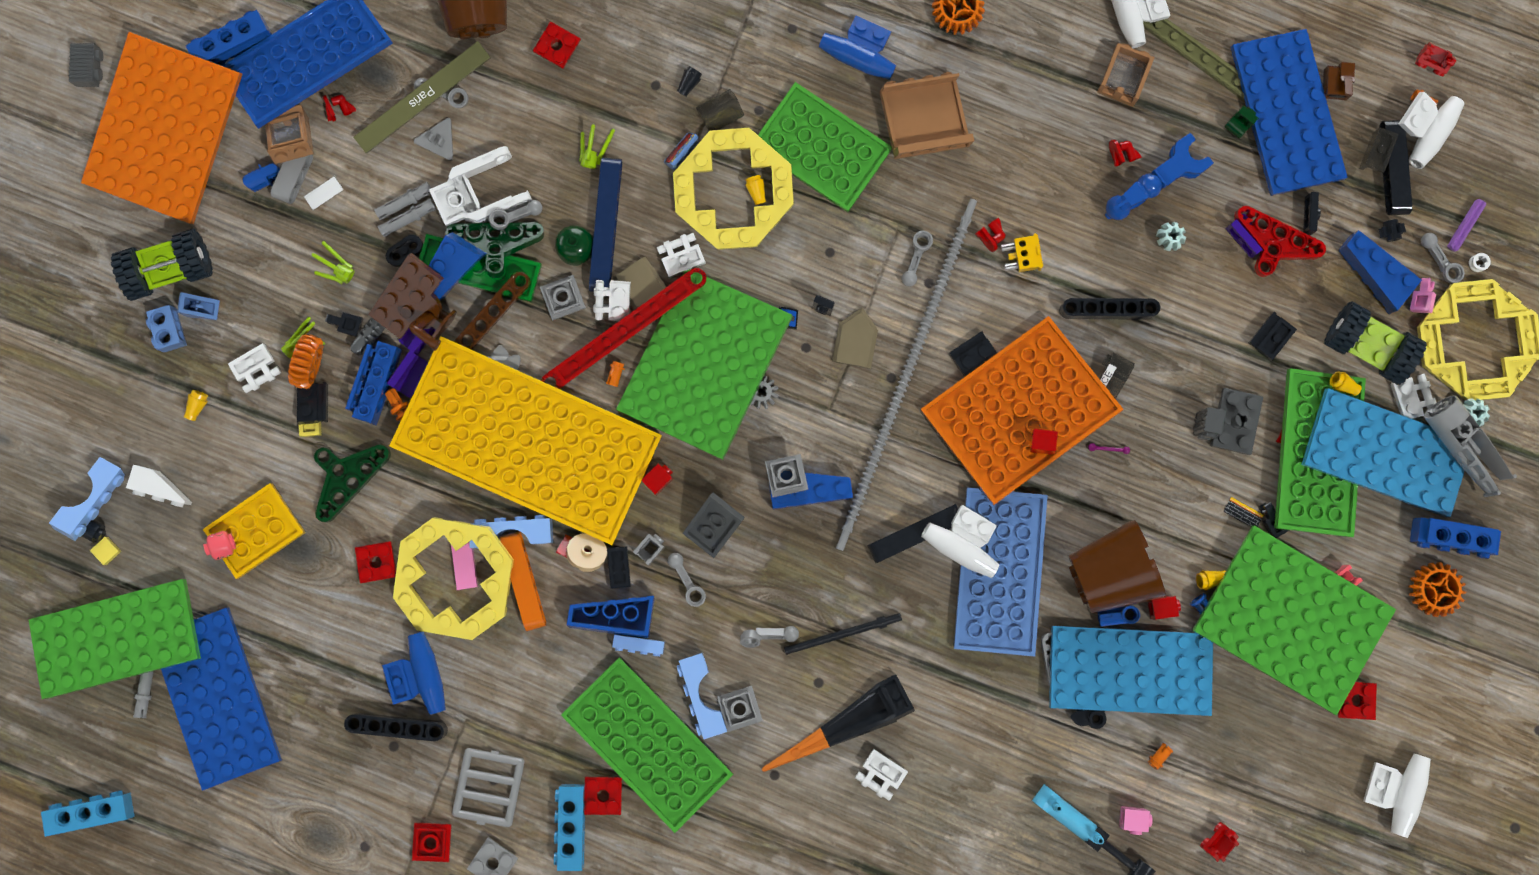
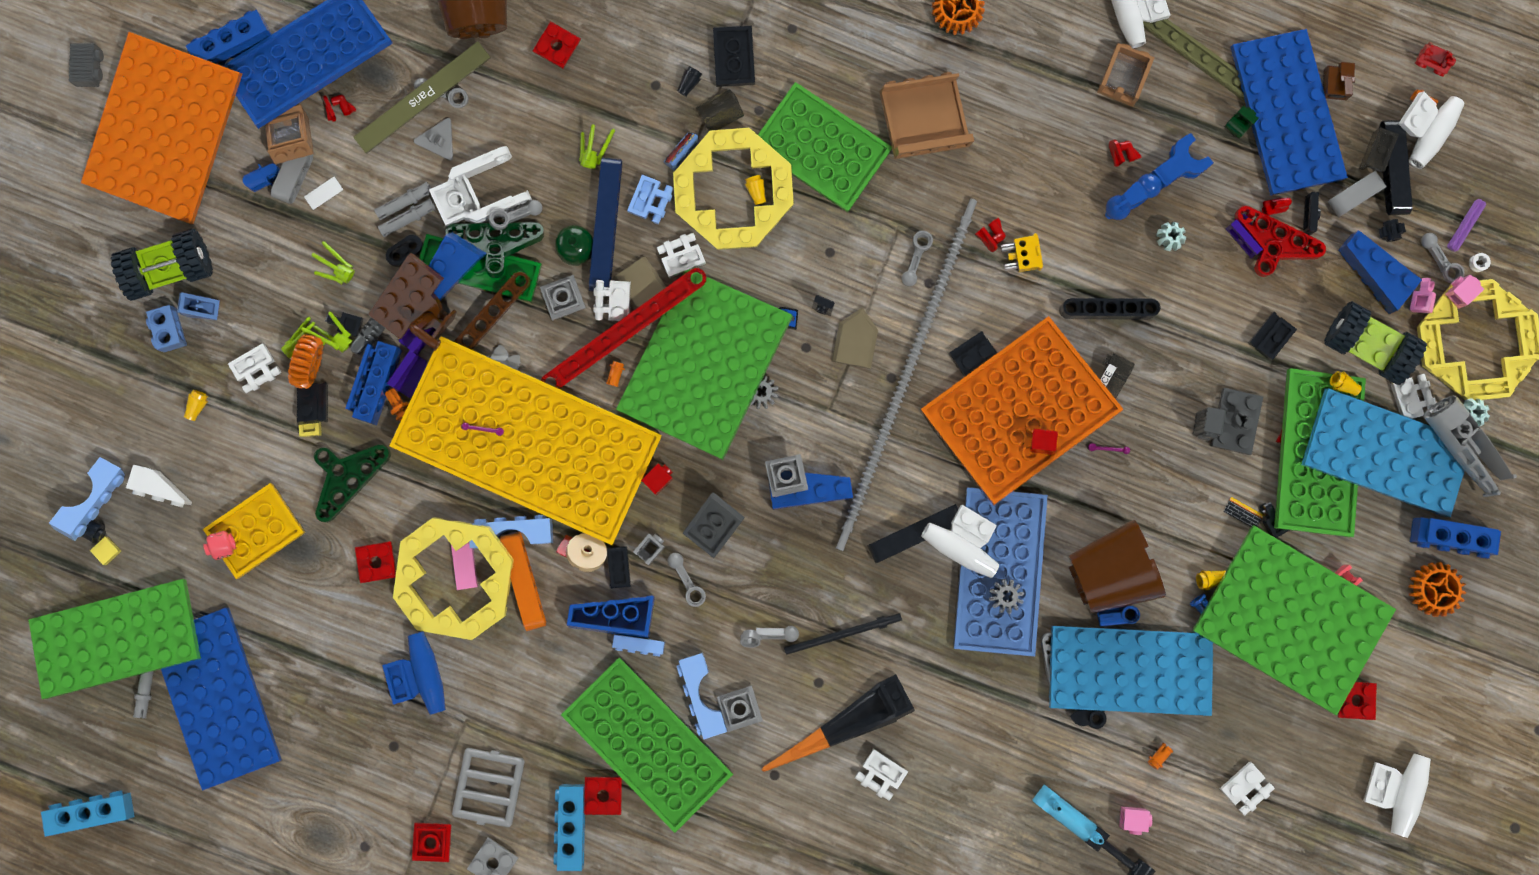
black beam [344,713,448,741] -> none
blue plate [819,15,896,80] -> none
red brick [1148,596,1181,620] -> none
red piece [1200,822,1239,863] -> none
none -> lime plant [301,312,353,353]
none -> magenta hinge [461,422,504,436]
none -> light blue plate [627,175,673,224]
none -> black plate [713,25,755,87]
none -> light grey gear [989,579,1024,614]
none -> white plate [1219,762,1275,816]
none -> red piece [1262,198,1292,216]
none -> light grey beam [1327,170,1387,218]
none -> bright pink brick [1445,275,1484,309]

